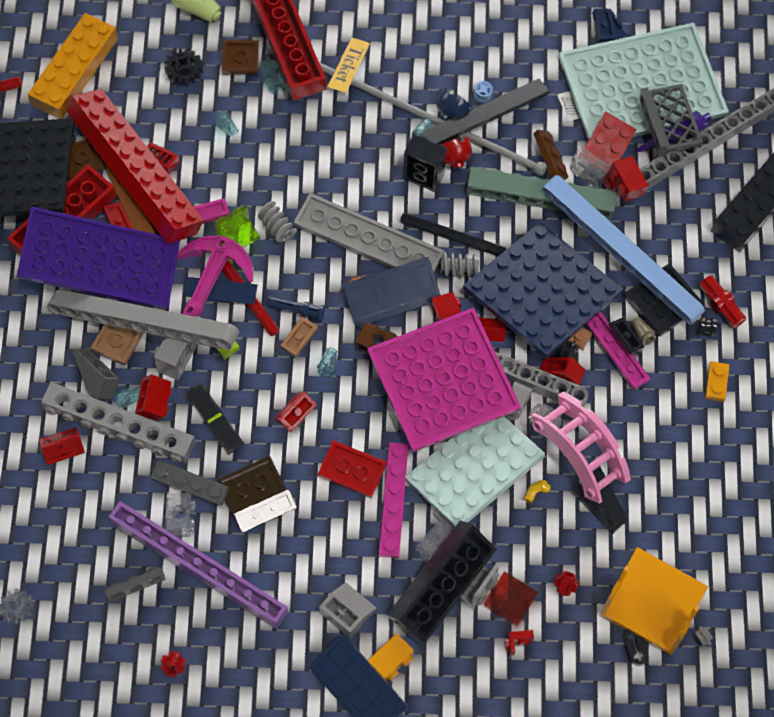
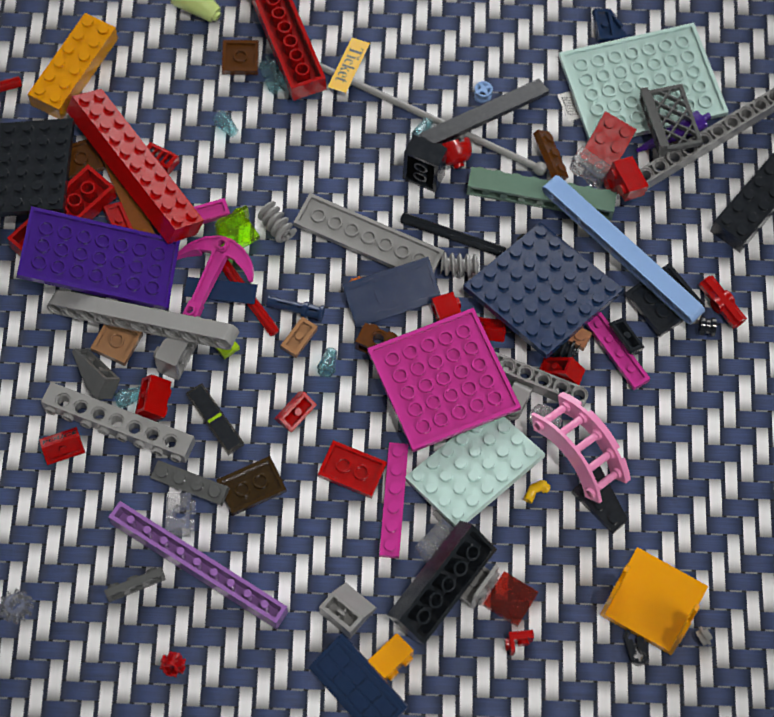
black gear [164,48,203,86] -> none
plate [234,489,297,532] -> none
dark blue cylinder [436,87,473,121] -> none
red gear [553,571,579,596] -> none
dark tan cone [631,317,656,346] -> none
light orange plate [705,361,730,402] -> none

